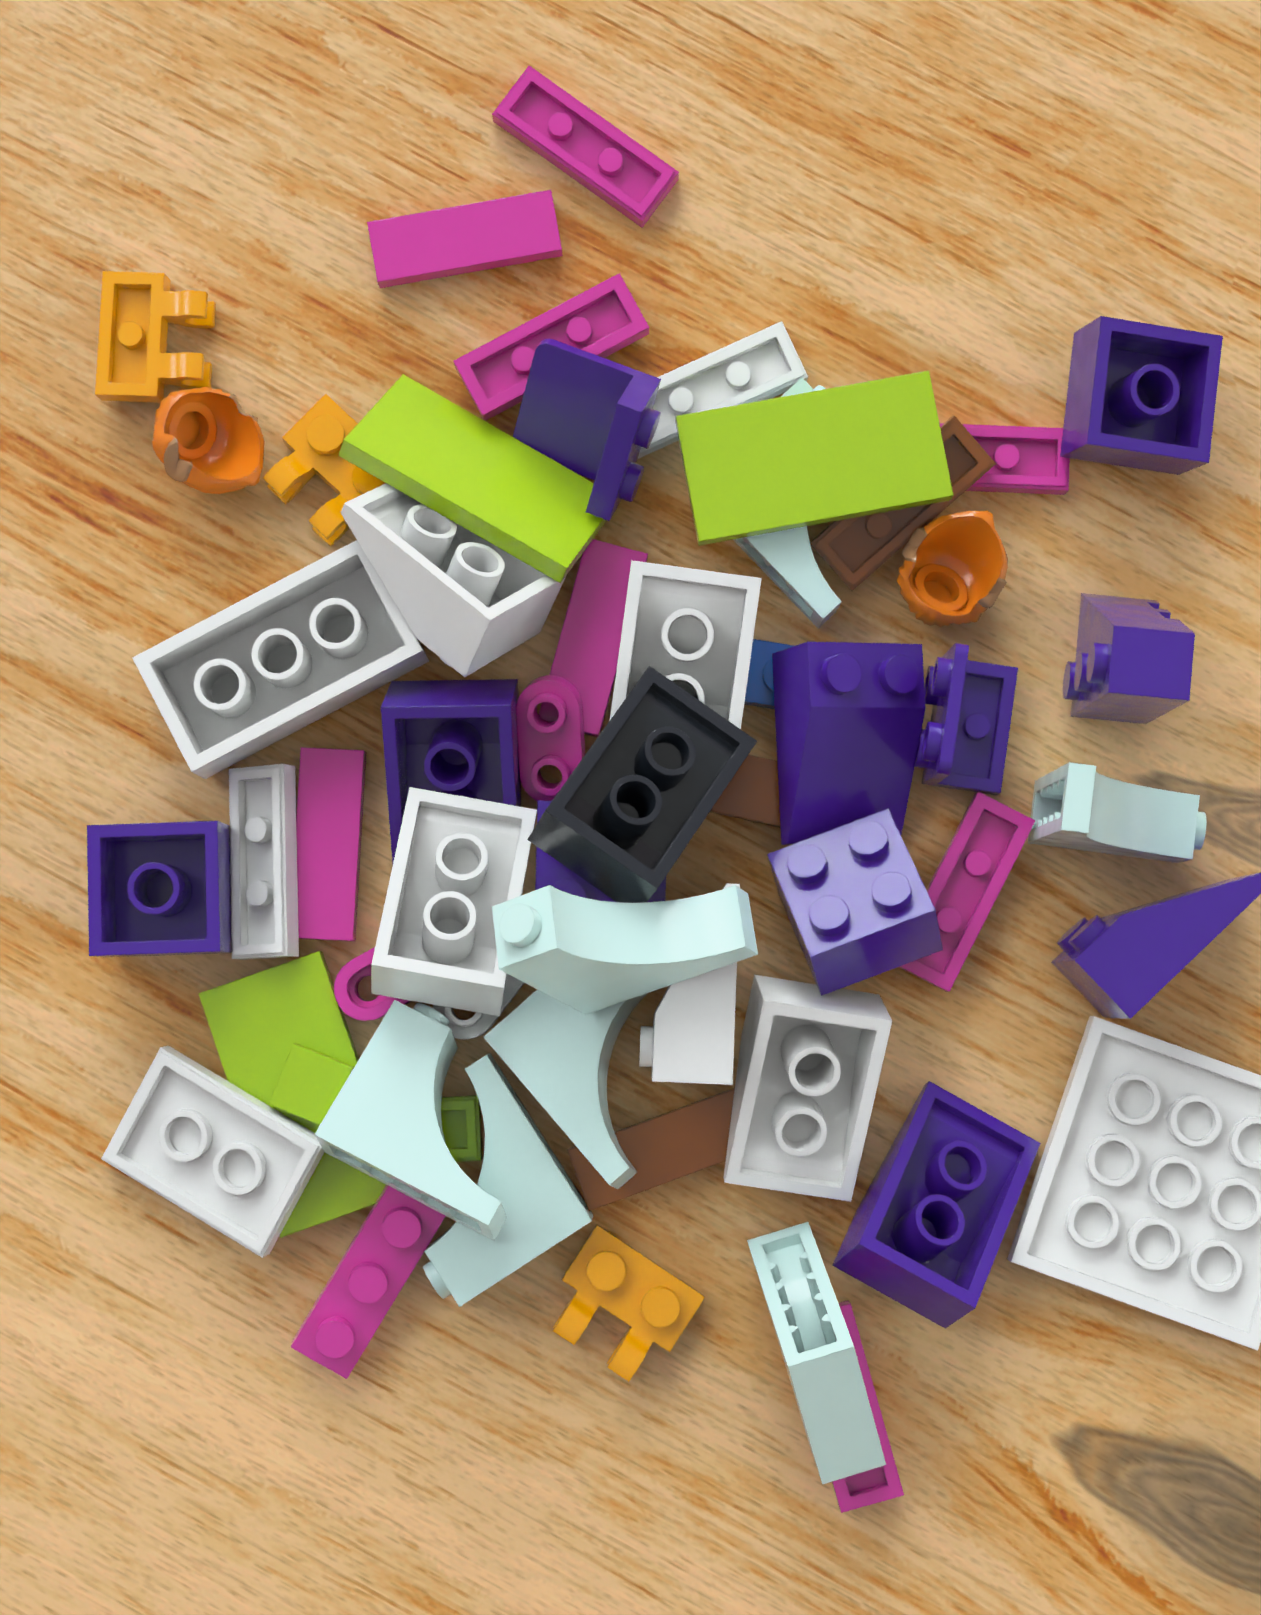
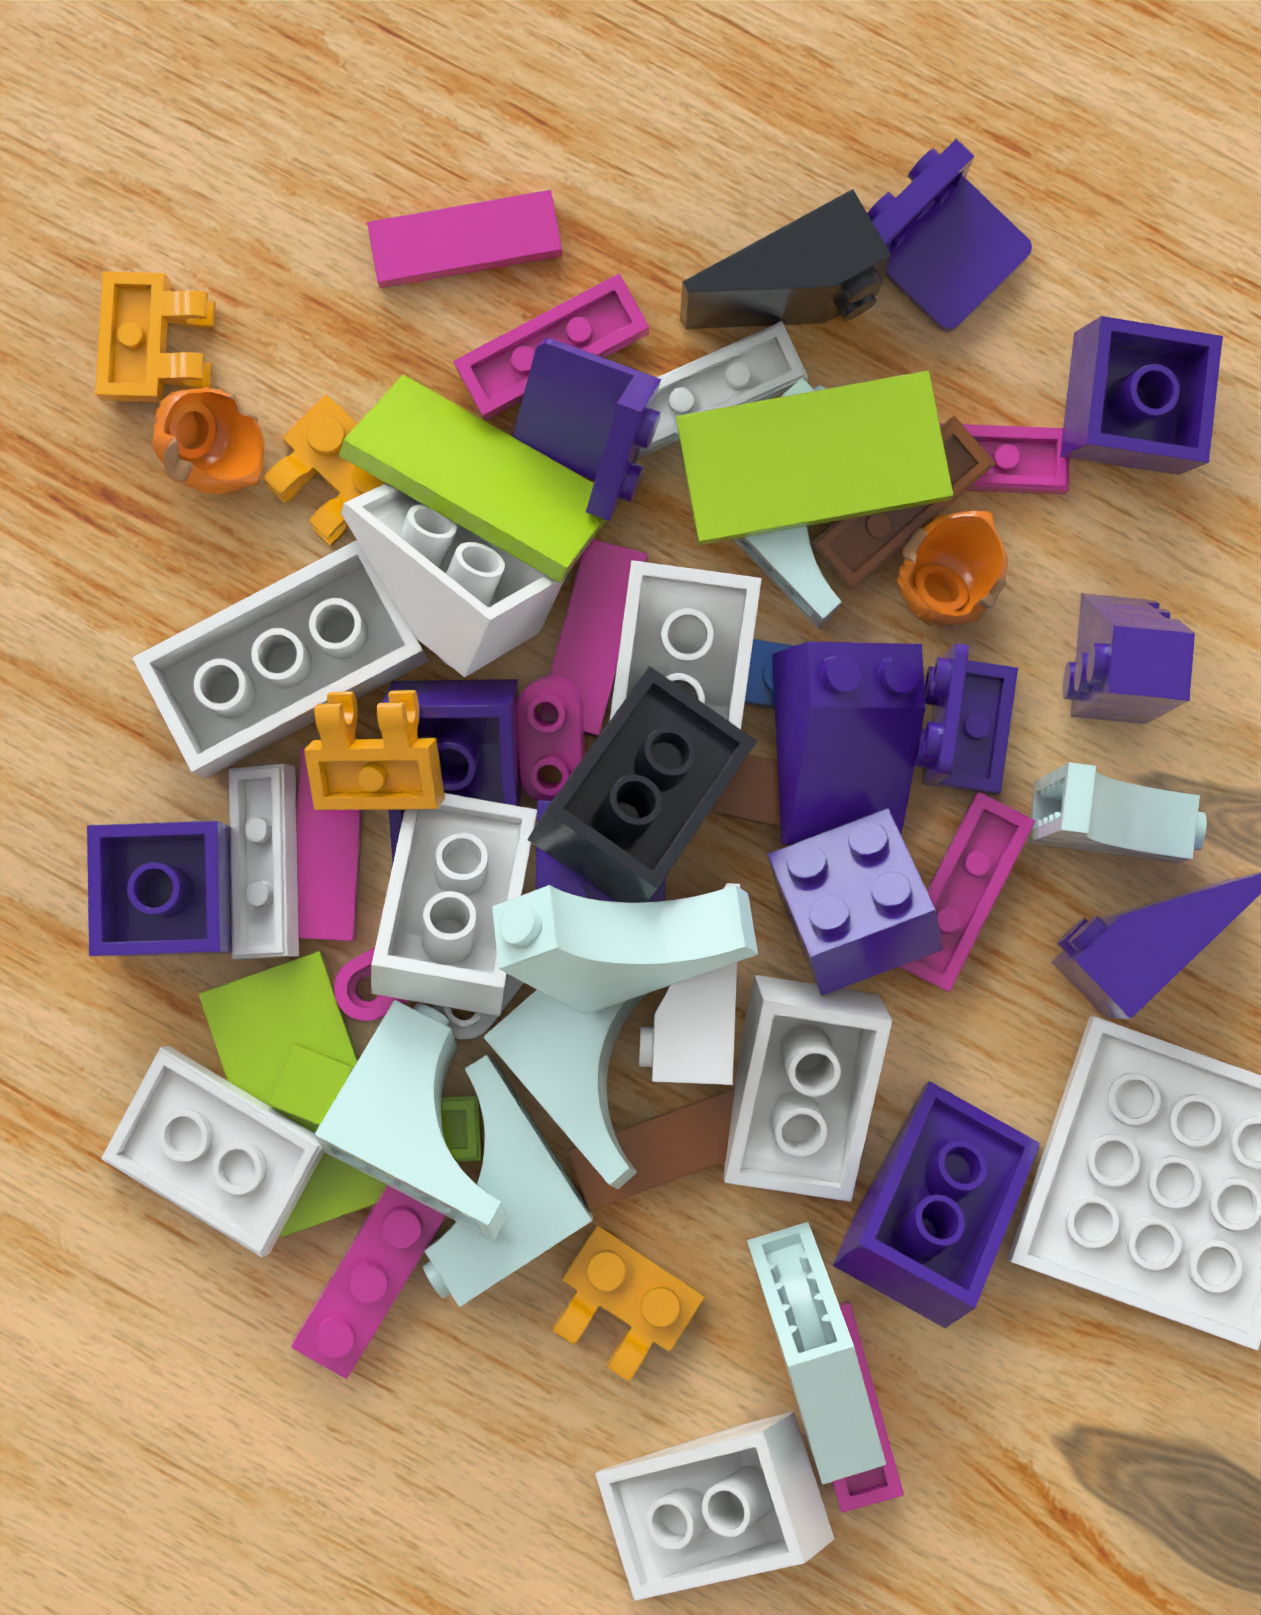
dark pink tile [492,66,679,228] -> none
none -> light orange plate [304,690,445,810]
none -> white slope [595,1411,834,1601]
none -> black slope [680,189,891,329]
none -> dark purple bracket [867,139,1032,332]

